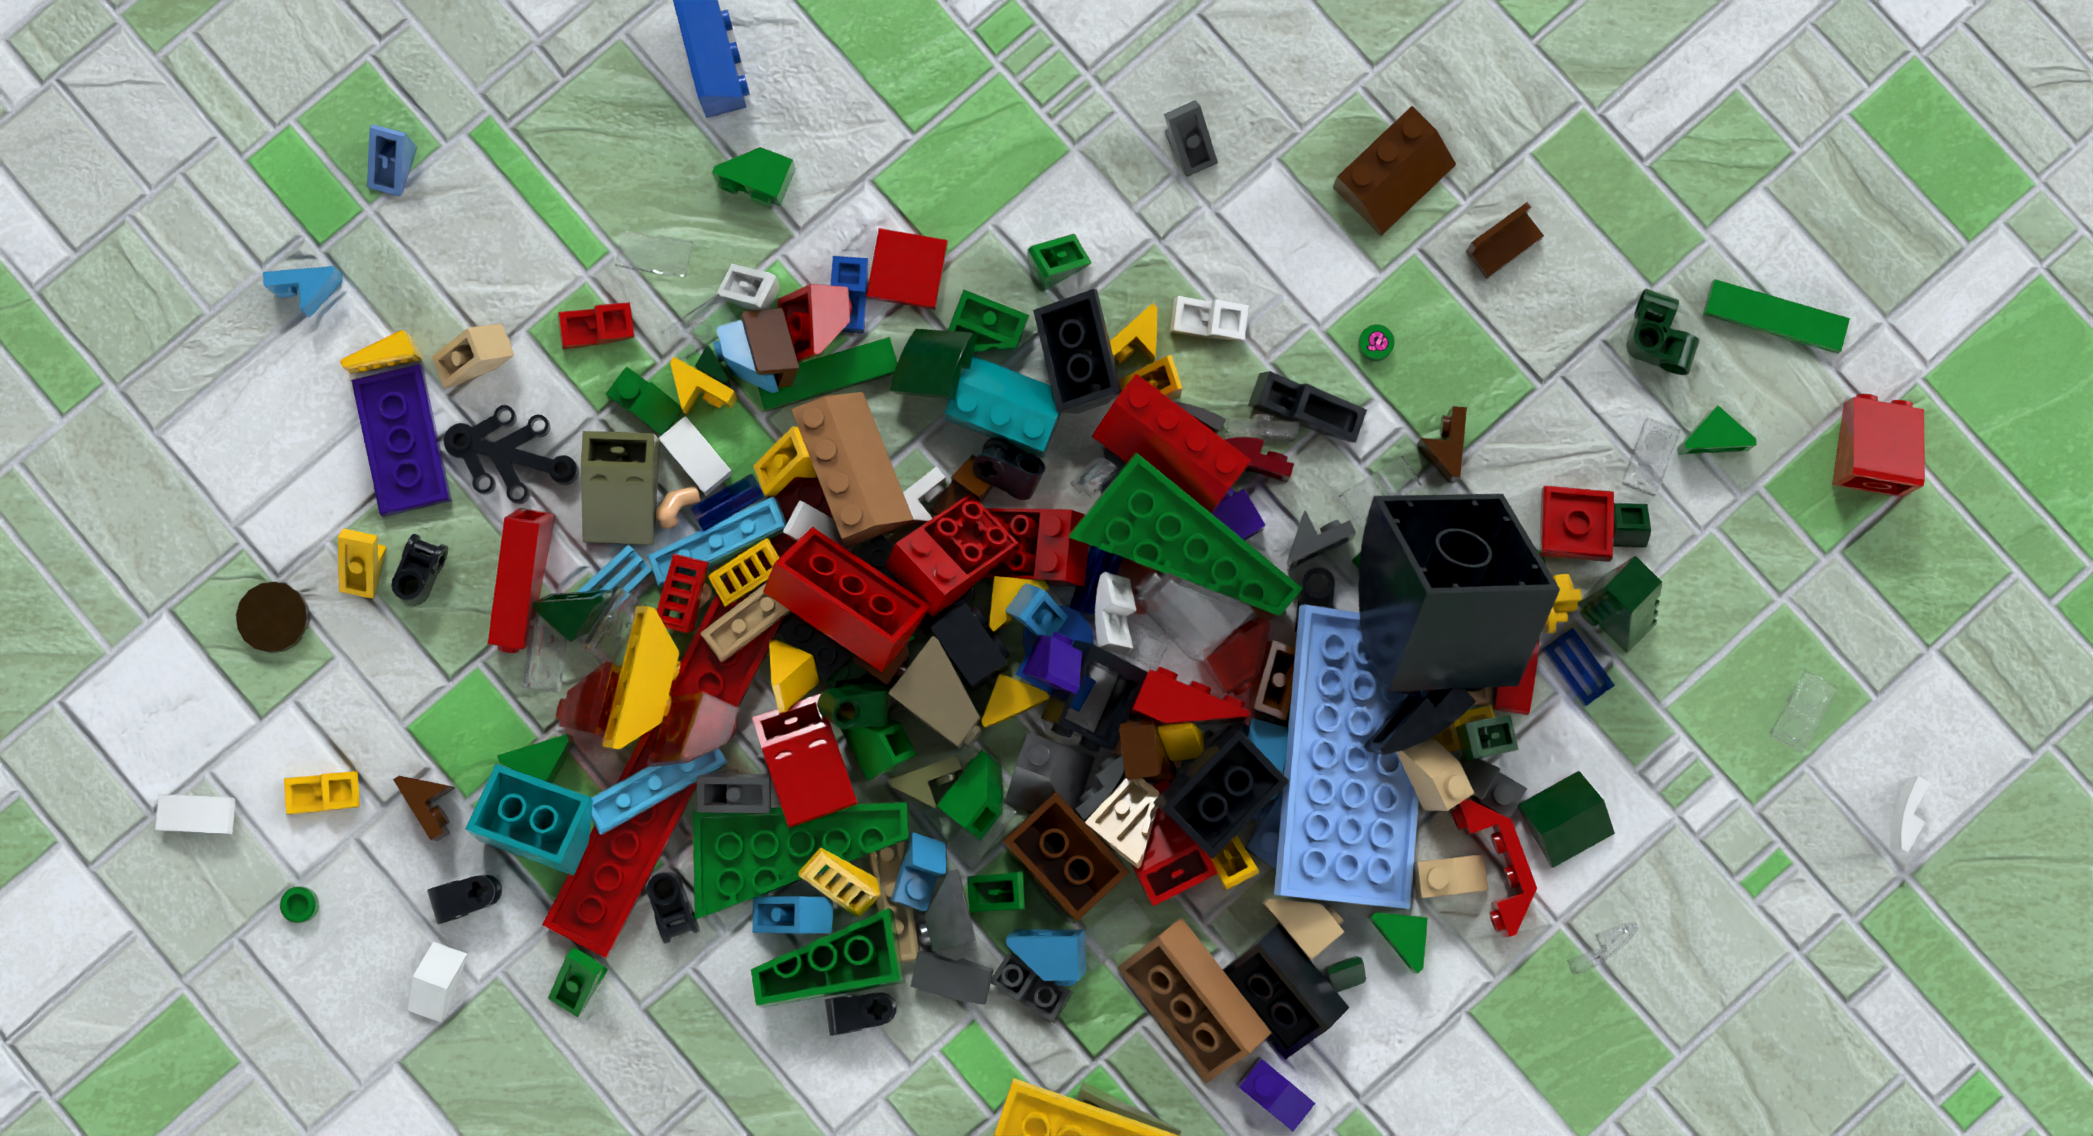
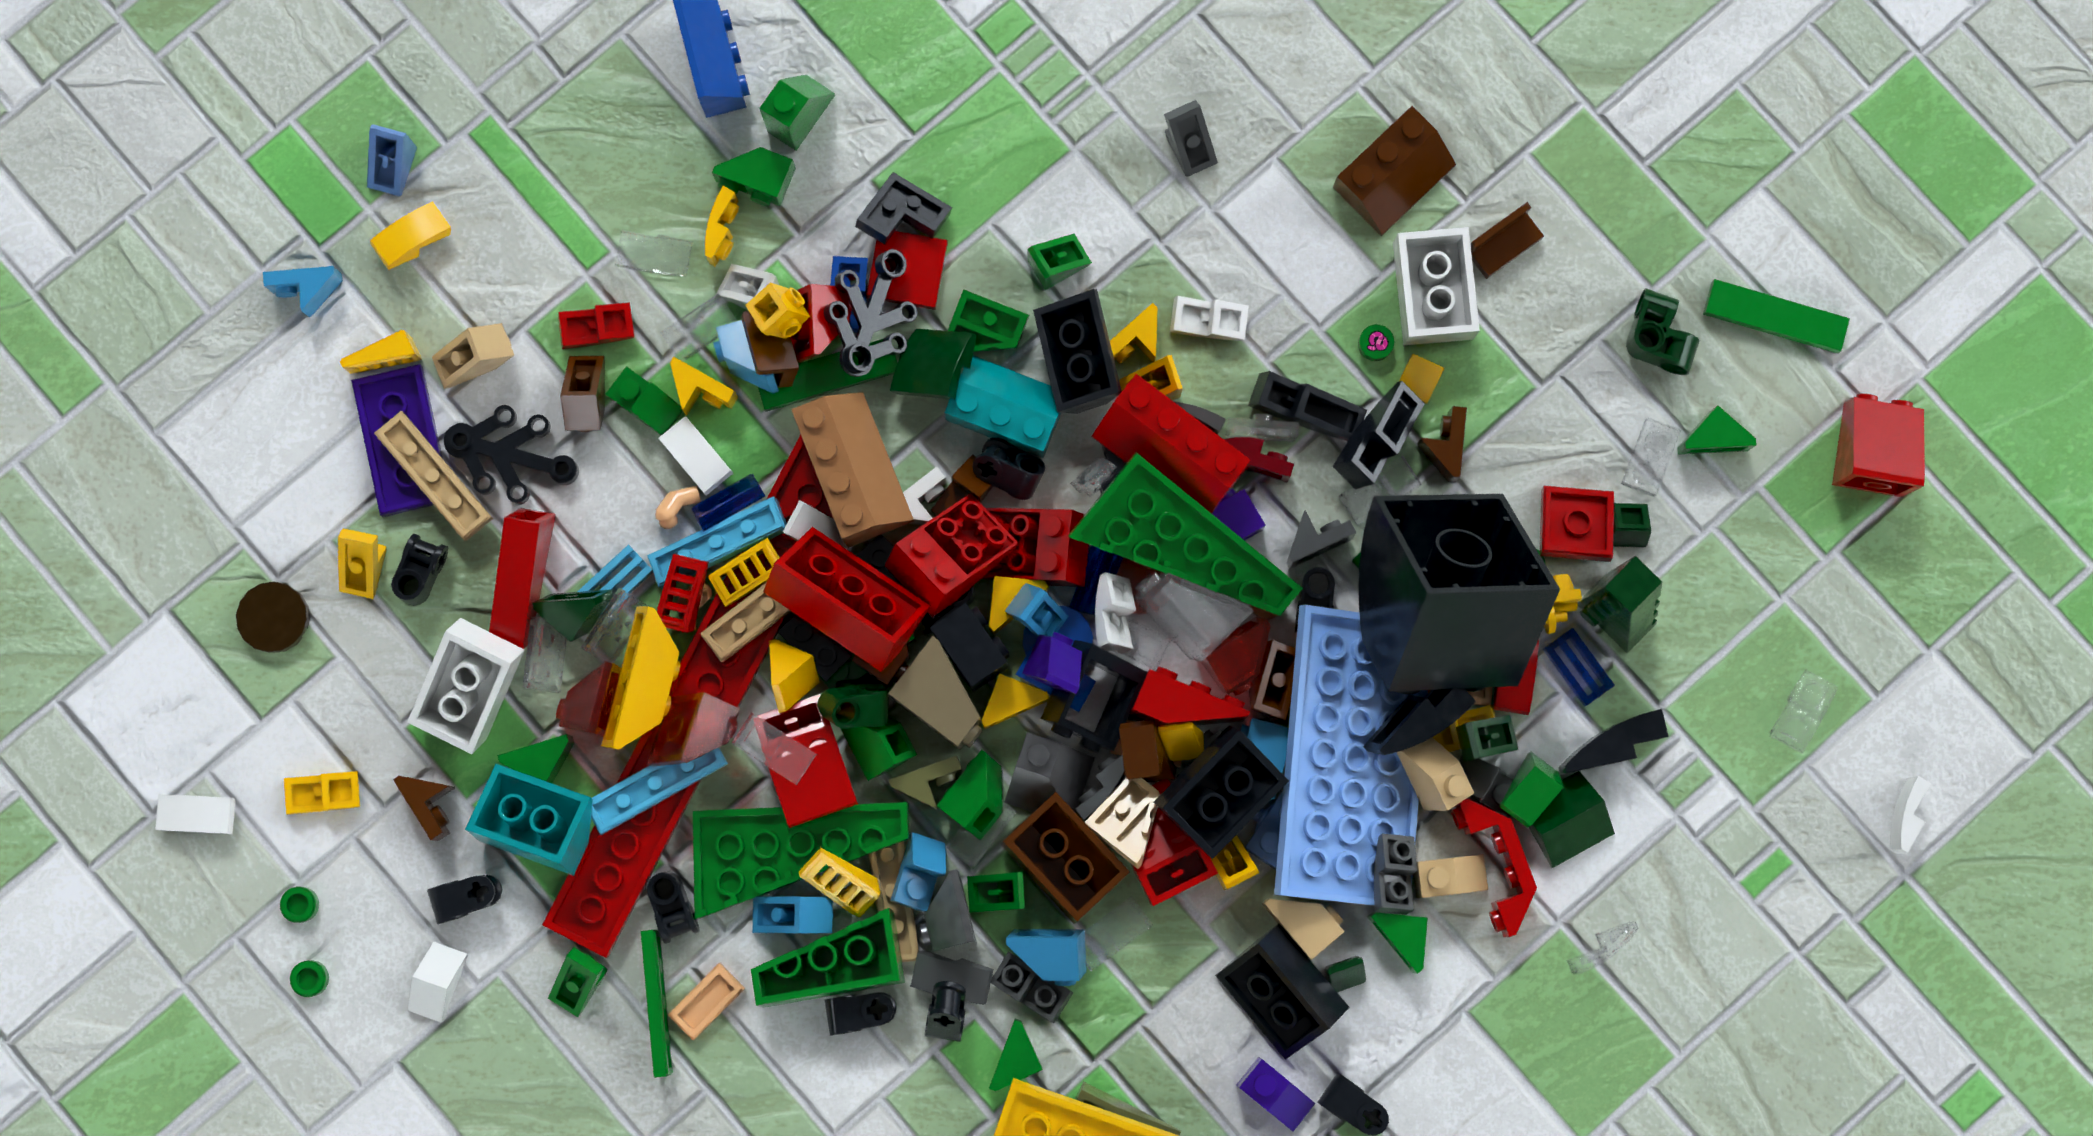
olive slope [581,431,660,545] -> none
dark green slope [695,345,732,388] -> none
dark grey slope [697,769,771,813] -> none
yellow slope [753,426,817,496] -> none
medium nougat slope [1117,917,1272,1083] -> none
none -> green tile [290,960,329,997]
none -> yellow slope [370,201,451,270]
none -> tan tile [374,411,493,541]
none -> white brick [407,618,525,754]
none -> reddish brown slope [560,356,605,432]
none -> green tile [641,929,673,1078]
none -> light nougat tile [668,963,745,1040]
none -> yellow slope [705,186,739,267]
none -> clear slope [732,712,817,785]
none -> yellow brick [745,282,810,339]
none -> green slope [759,75,835,151]
none -> plant [824,249,918,377]
none -> black plate [855,172,952,244]
none -> black piece [925,981,966,1042]
none -> green slope [989,1018,1043,1092]
none -> black piece [1317,1072,1389,1135]
none -> black slope [1333,381,1425,490]
none -> dark grey slope [1374,833,1418,915]
none -> white brick [1393,227,1480,346]
none -> yellow slope [1399,354,1444,404]
none -> green slope [1499,752,1564,828]
none -> black slope [1558,709,1669,775]

